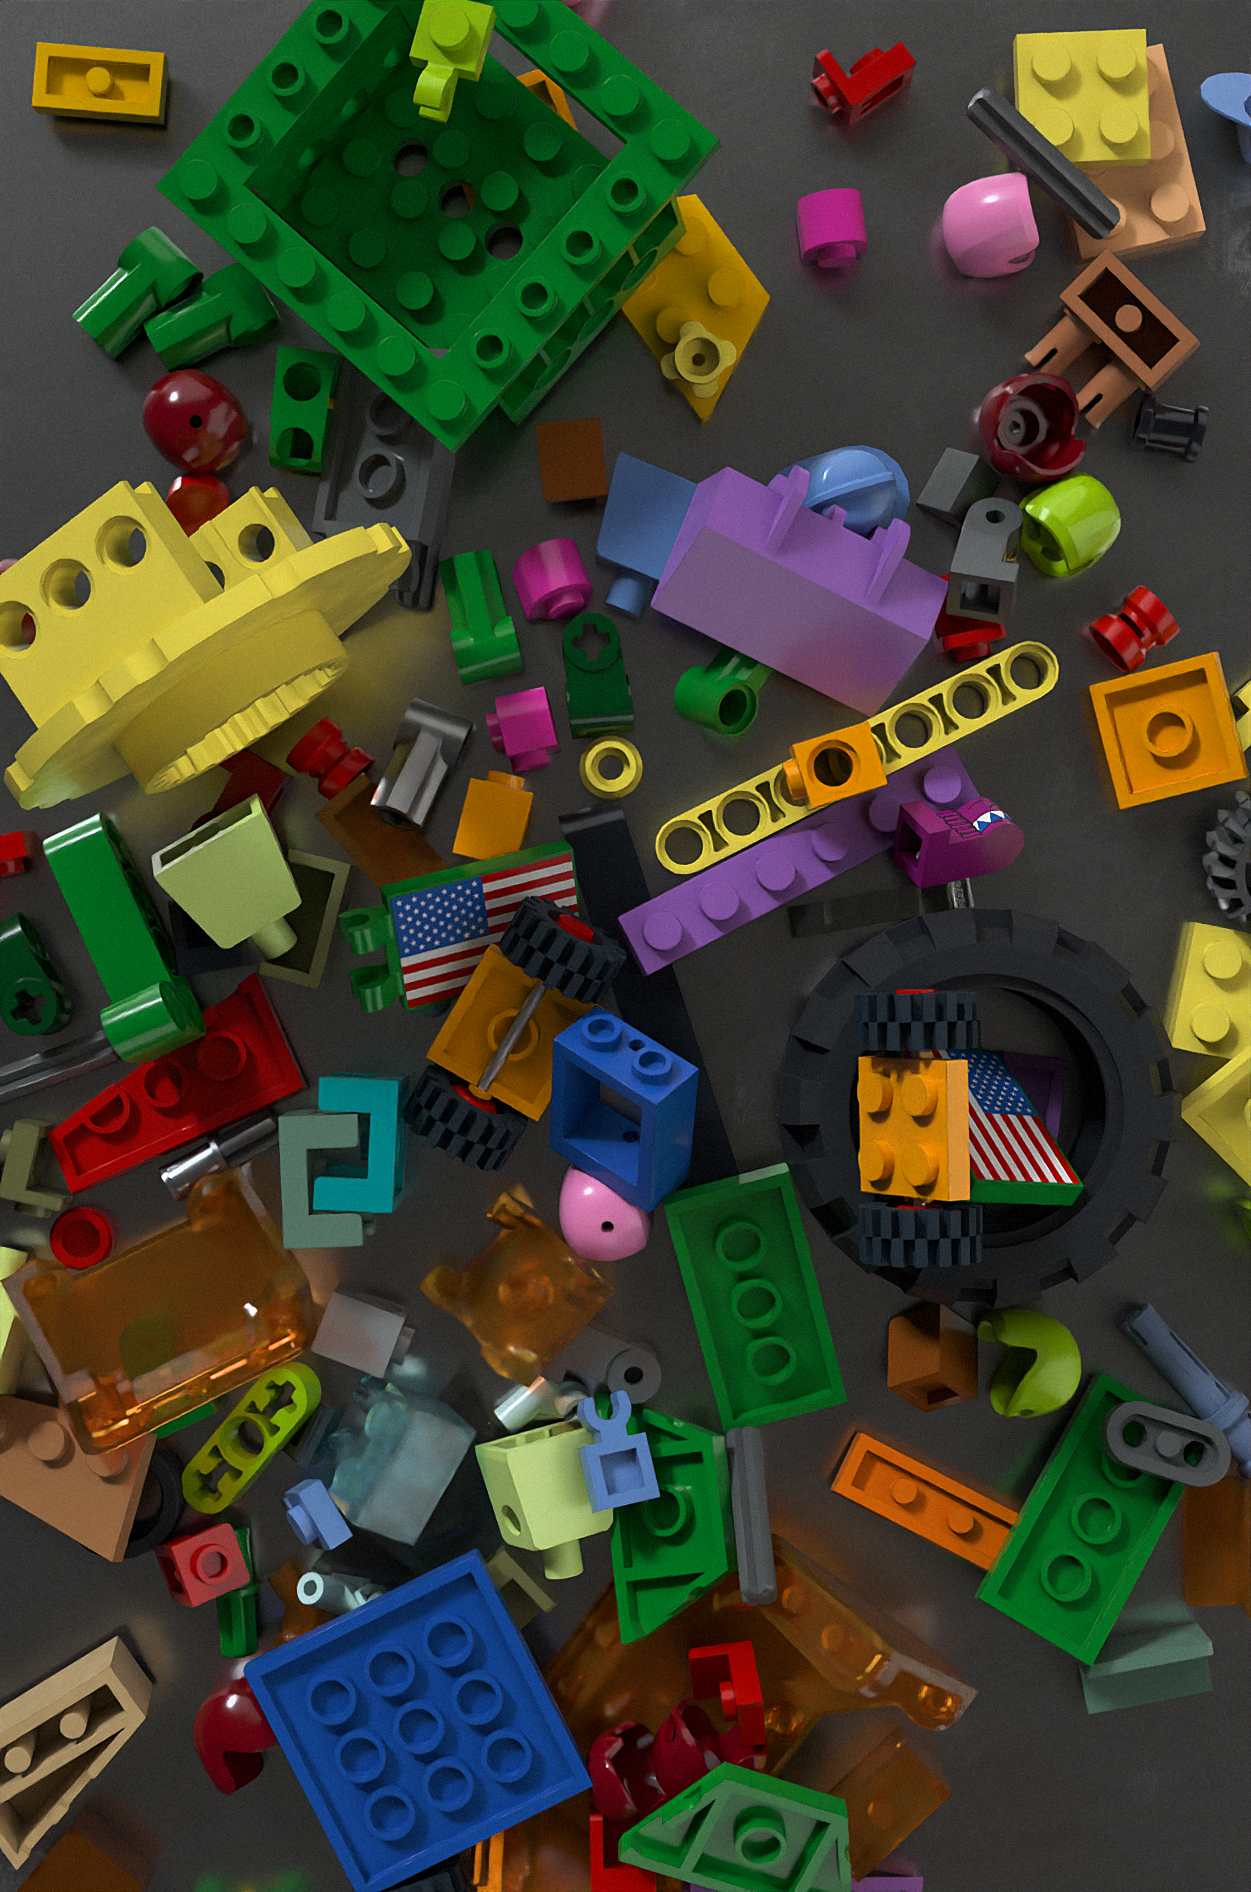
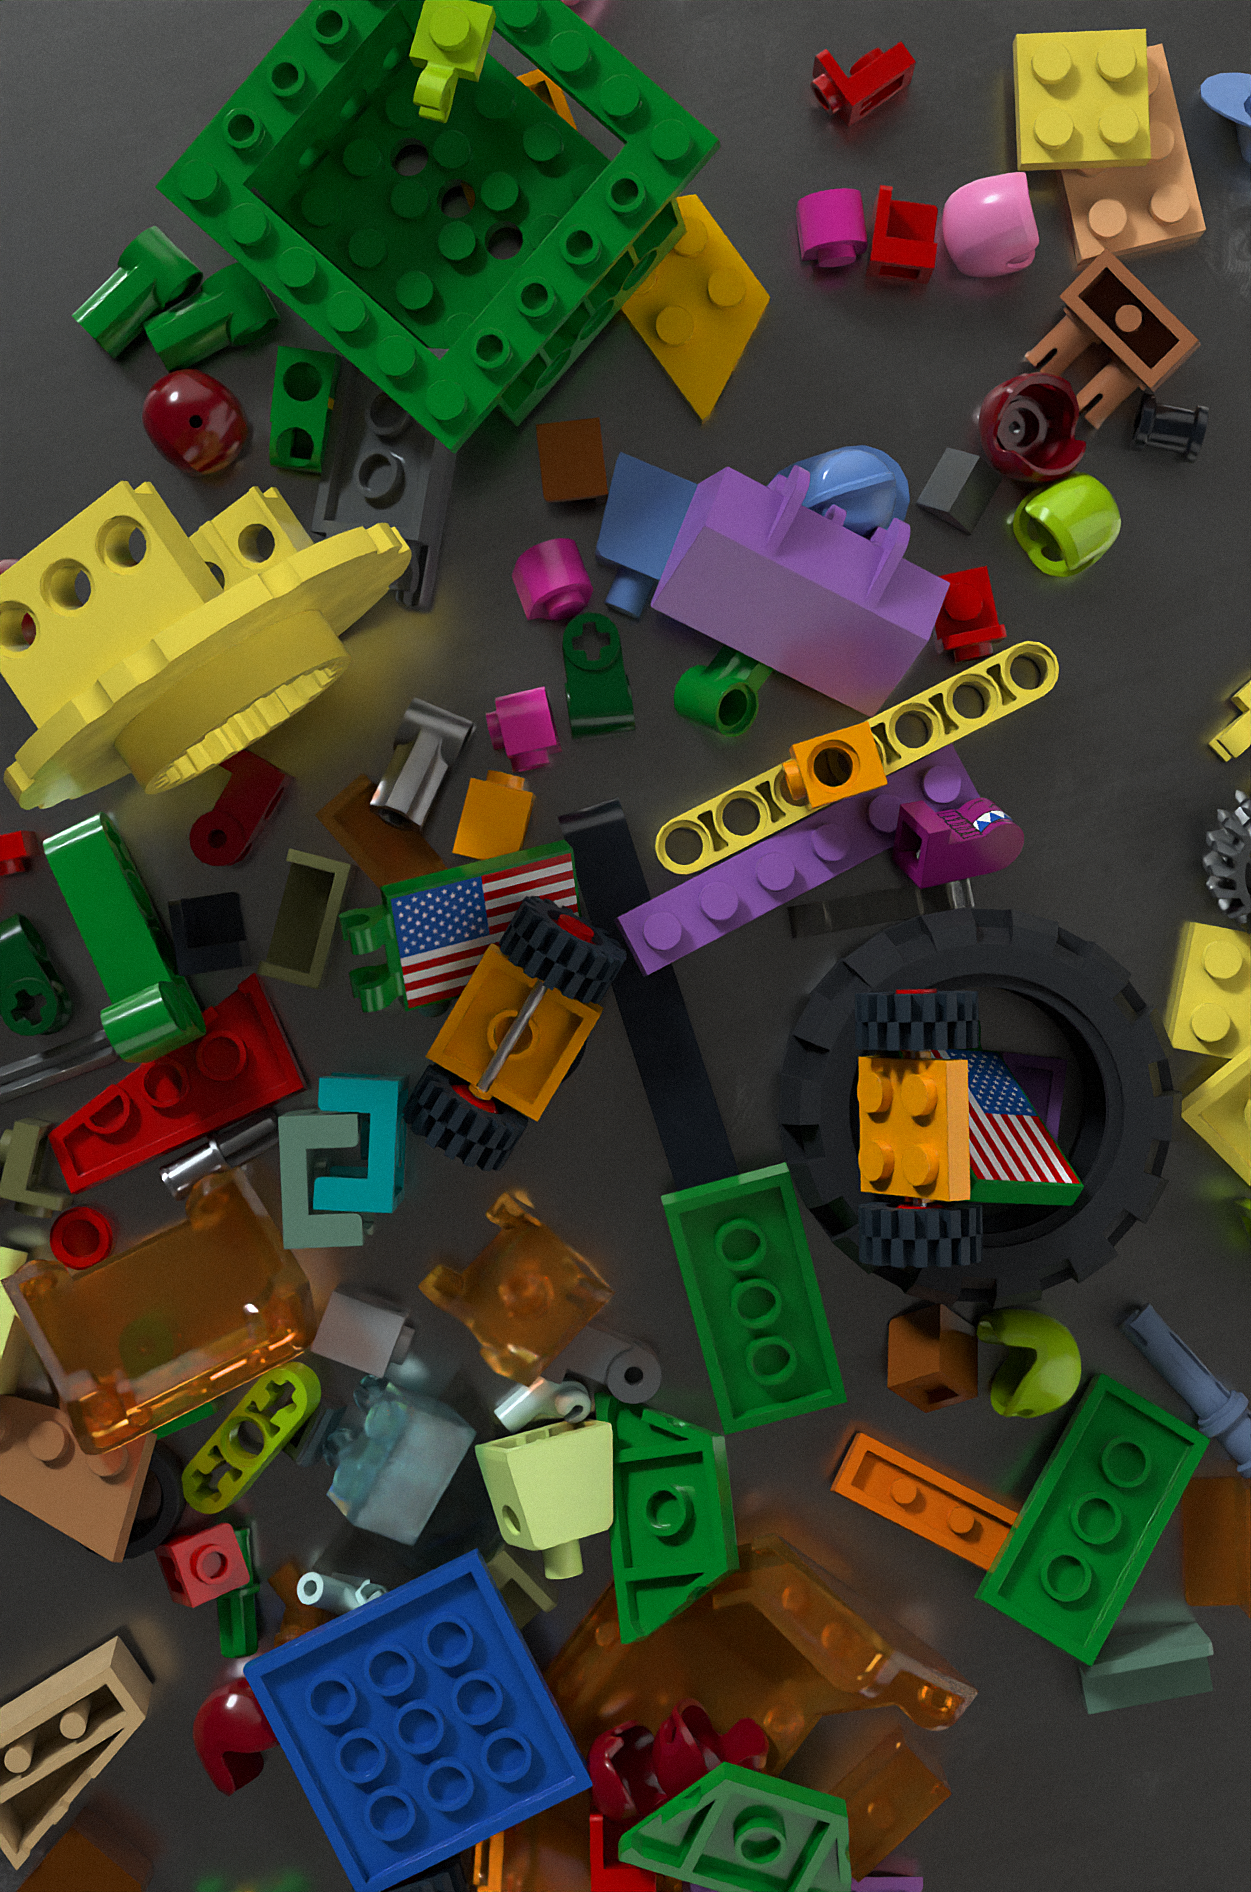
yellow plate [32,42,169,124] -> none
yellowish green torso [151,793,302,959] -> none
red tile [166,473,232,537] -> none
medium blue plate [280,1479,353,1550] -> none
red wheel [285,716,375,805] -> none
green piece [438,550,525,686] -> none
blue window [549,1005,699,1213] -> none
bright pink helmet [559,1163,654,1261] -> none
medium blue plate [577,1390,660,1513] -> none
light yellow plate [579,736,643,800] -> none
light yellow plate [661,321,737,399] -> none
red bracket [688,1640,767,1748] -> none
dark grey axle [726,1426,778,1606] -> none
dark grey leg [946,498,1023,625] -> none
dark grey axle [966,86,1121,240] -> none
red wheel [1088,585,1180,675] -> none
light orange plate [1089,652,1250,810] -> none
dark grey plate [1100,1401,1231,1487] -> none
none -> red panel [865,185,938,284]

